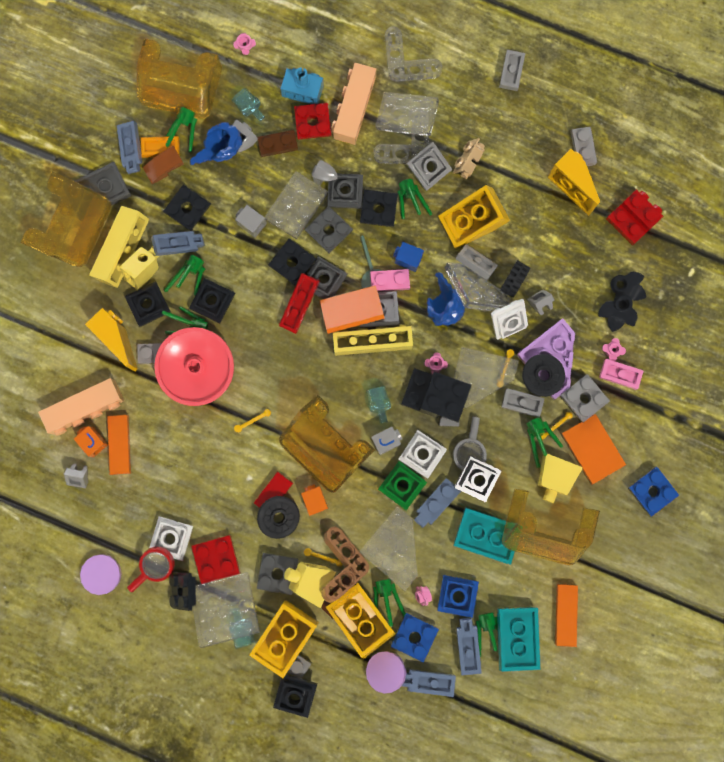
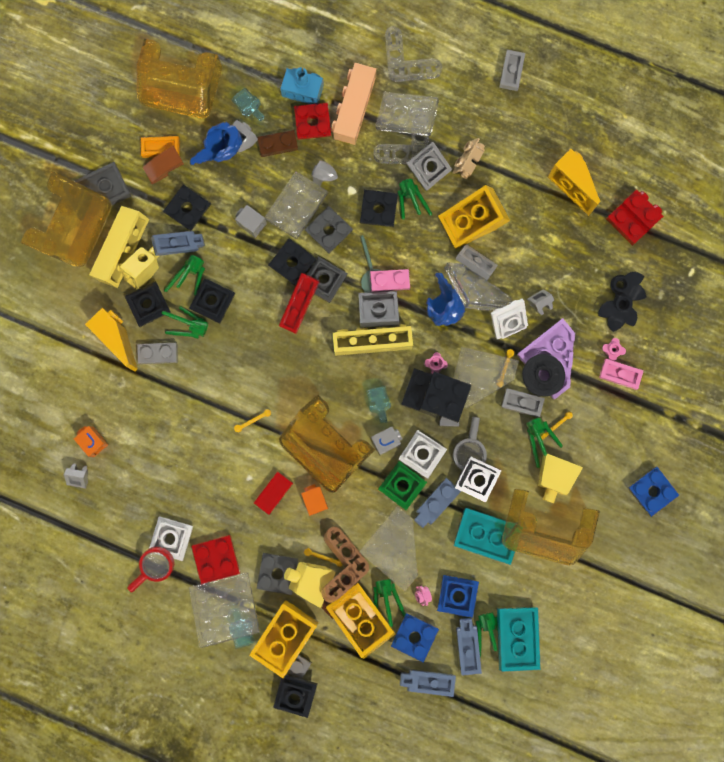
light nougat brick [38,378,125,436] -> none
lavender tile [80,554,122,595] -> none
orange tile [107,415,131,475] -> none
sand blue hinge [117,121,142,174] -> none
coral dish [155,327,234,406] -> none
green plant [166,107,198,153] -> none
black piece [169,572,196,611] -> none
bright pink plate [233,33,256,55] -> none
black wheel [257,496,300,539] -> none
orange tile [320,285,385,334] -> none
dark grey piece [327,174,363,209] -> none
lavender tile [366,651,406,693] -> none
blue brick [393,242,424,272] -> none
black tyre [500,260,530,298] -> none
orange tile [555,584,578,647] -> none
light grey piece [560,374,610,423] -> none
orange tile [561,414,626,485] -> none
light grey plate [571,127,597,166] -> none

